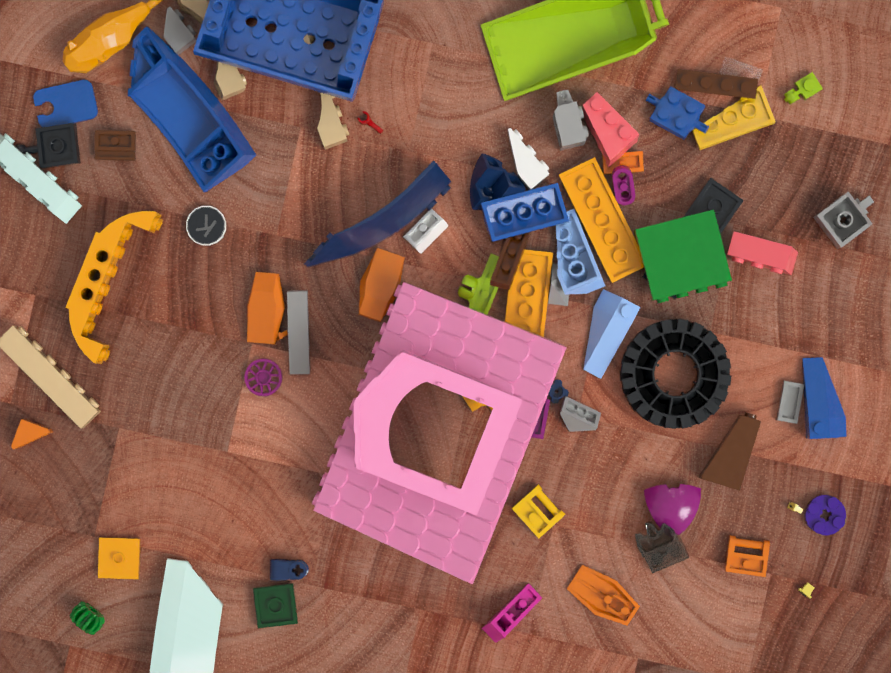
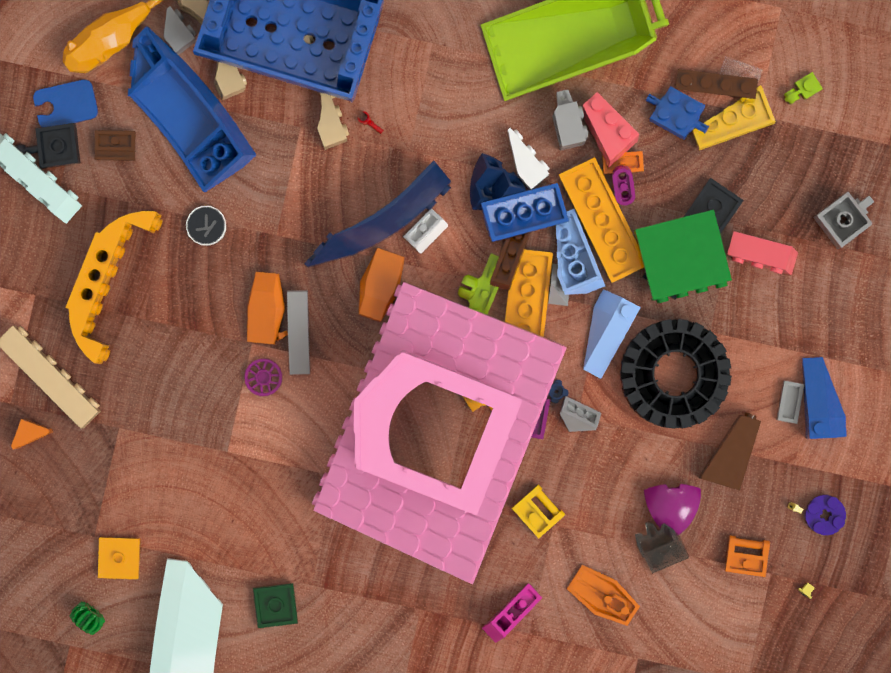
dark blue piece [270,559,309,581] -> none

